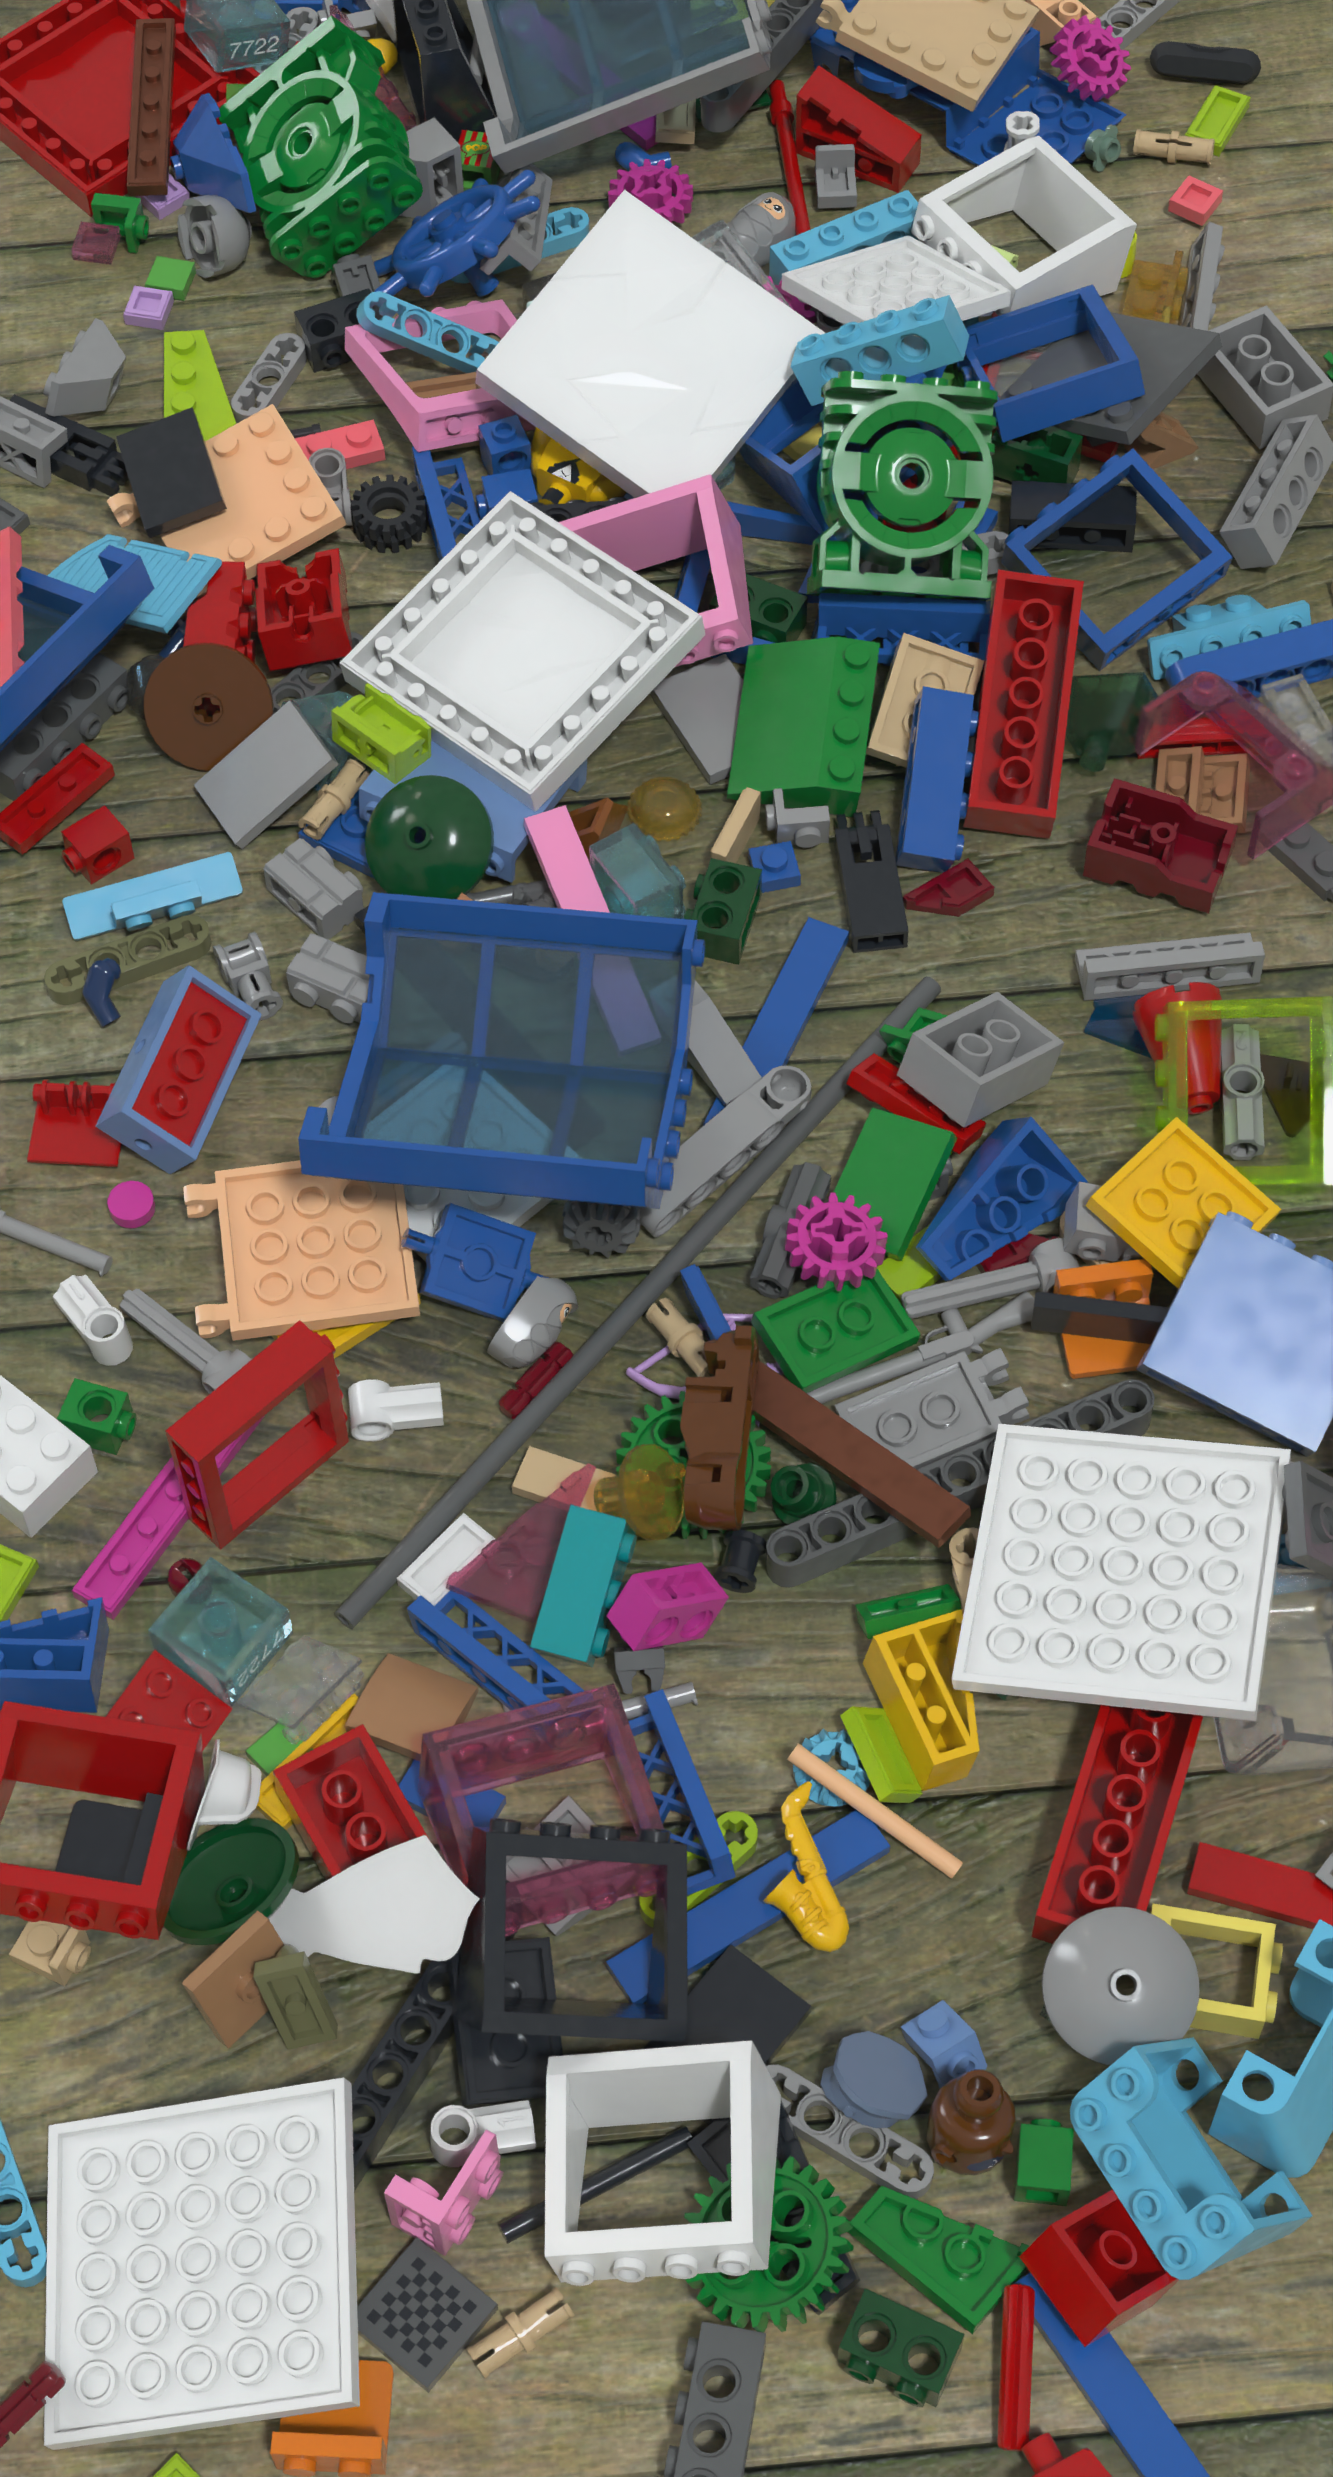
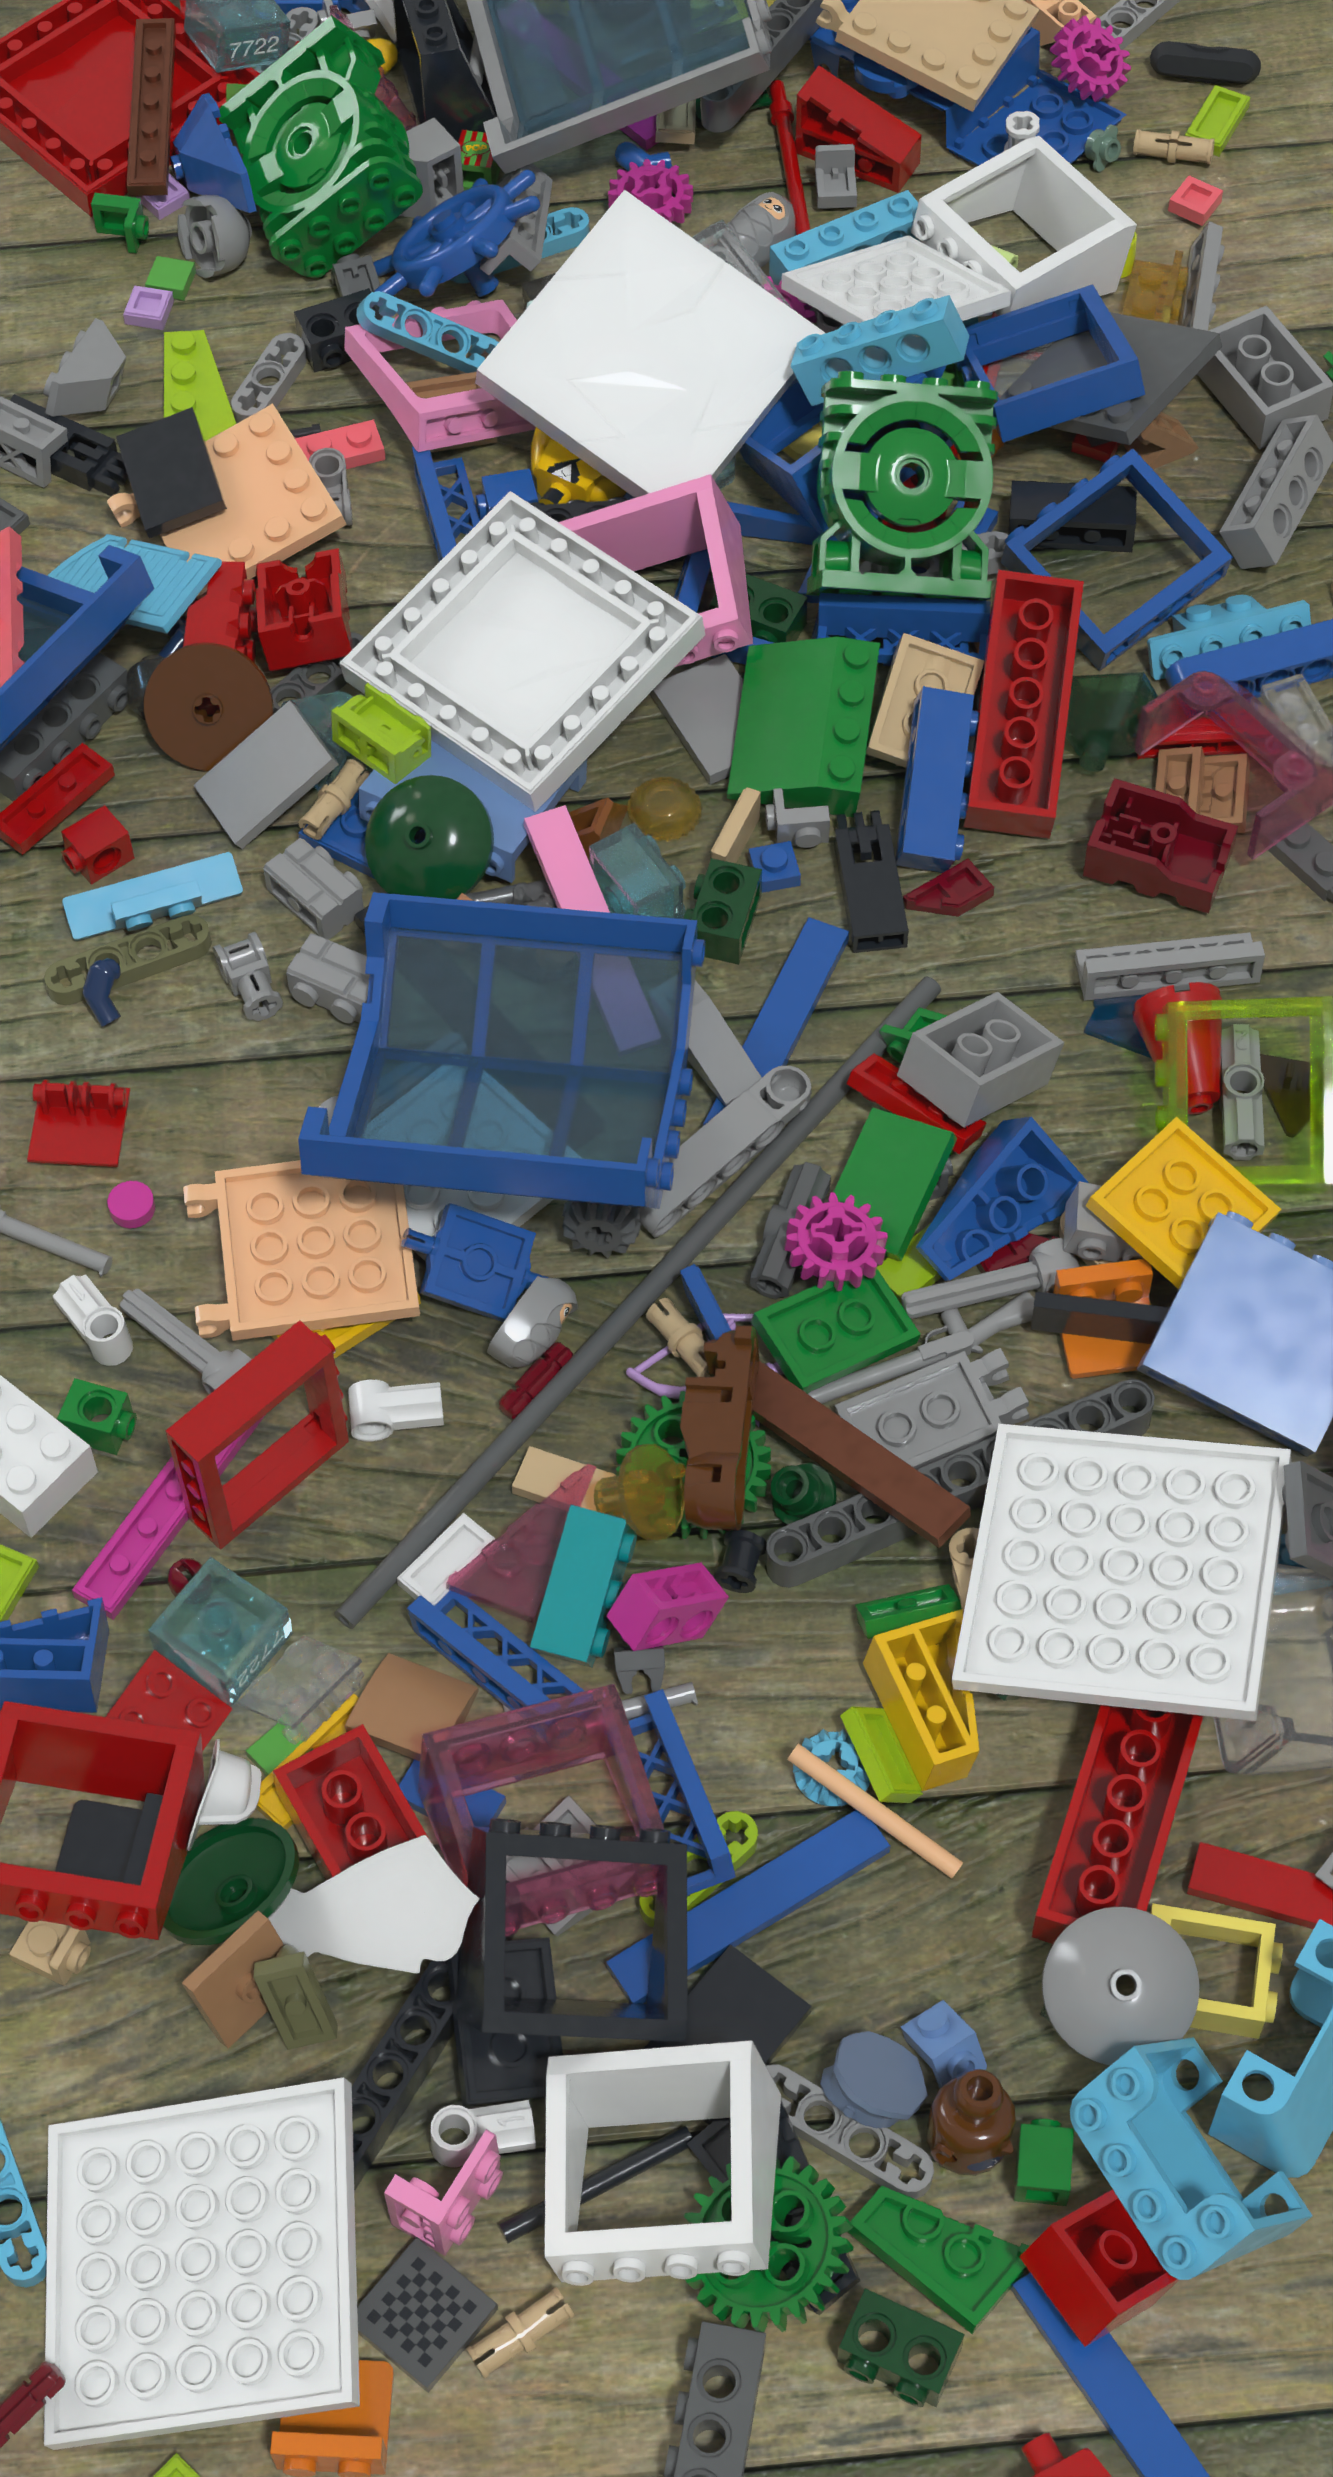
clear pink tile [71,222,121,265] -> none
brick [95,965,262,1174] -> none
black tyre [351,475,427,553] -> none
blue brick [478,415,533,477] -> none
yellow piece [763,1781,849,1952] -> none
dark green brick [991,426,1083,483] -> none
red axle [997,2284,1035,2452] -> none

